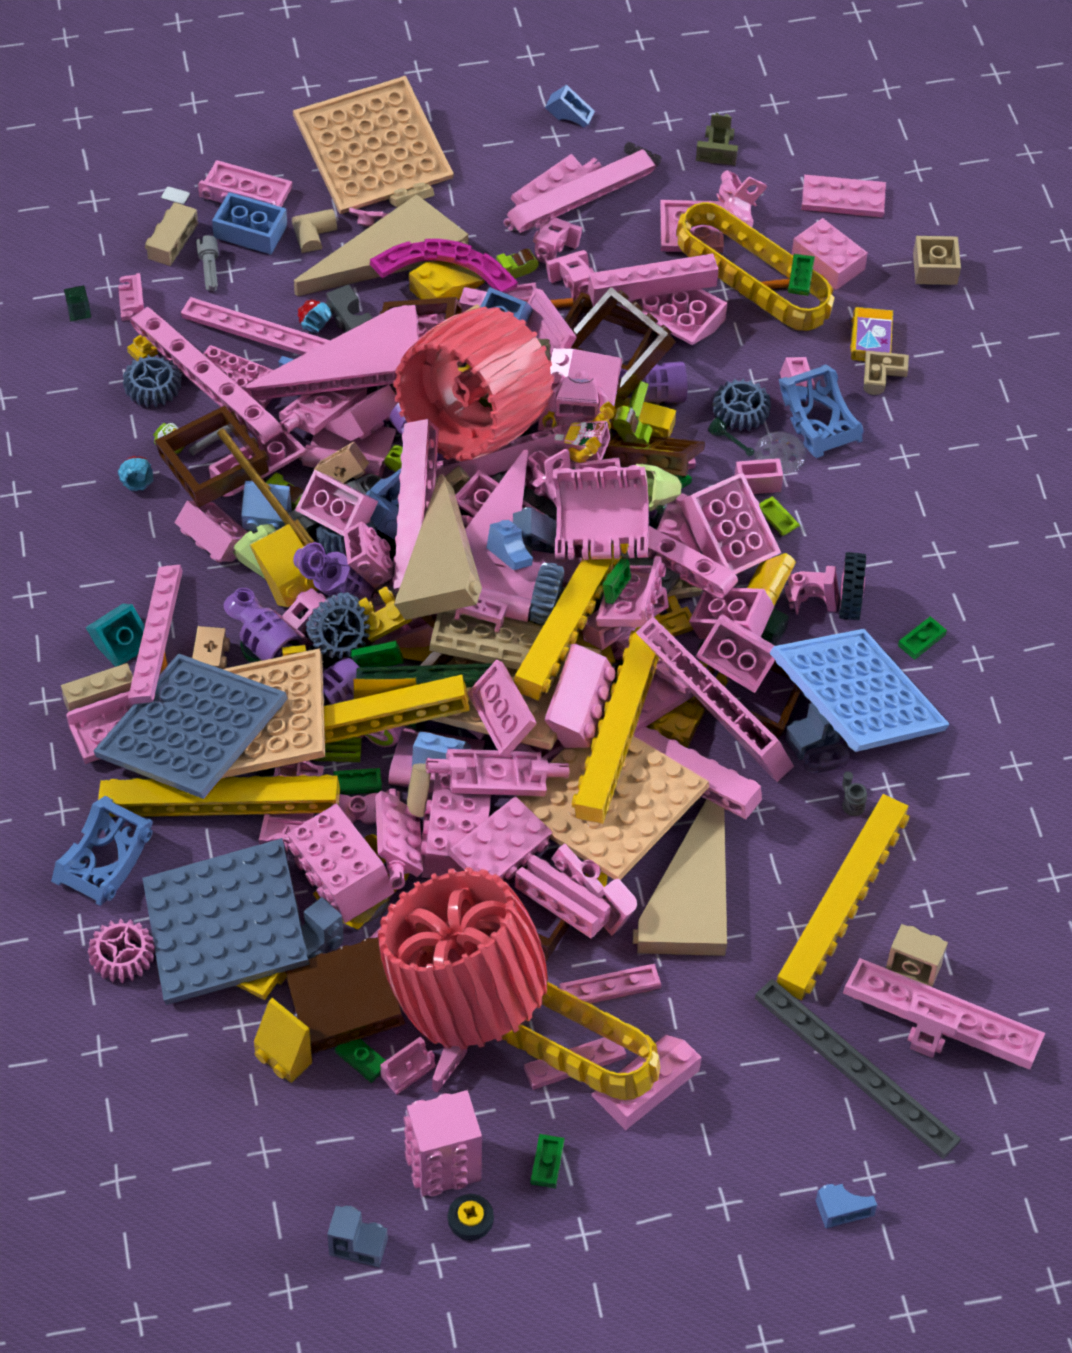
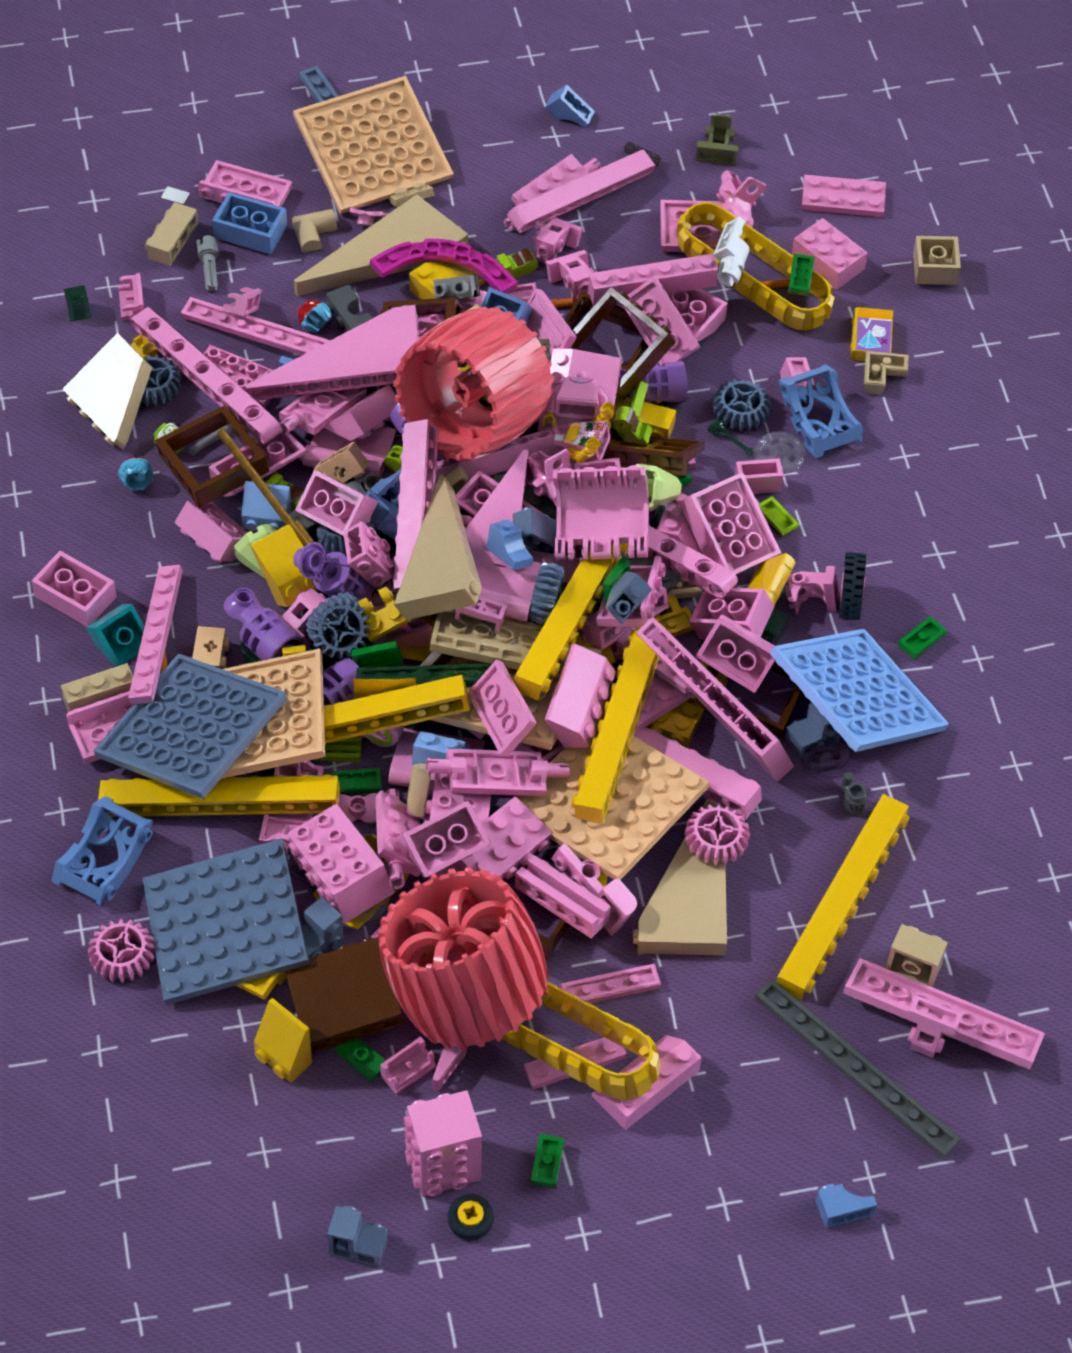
none -> bright pink brick [31,551,117,627]
none -> slope [63,333,152,449]
none -> bright pink hinge [222,287,262,316]
none -> sand blue plate [299,66,338,103]
none -> bright pink slope [401,801,491,878]
none -> light grey hips [433,275,481,299]
none -> sand blue slope [605,571,652,624]
none -> bright pink plate [624,276,700,366]
none -> bright pink gear [684,803,750,866]
none -> white plate [713,217,749,287]

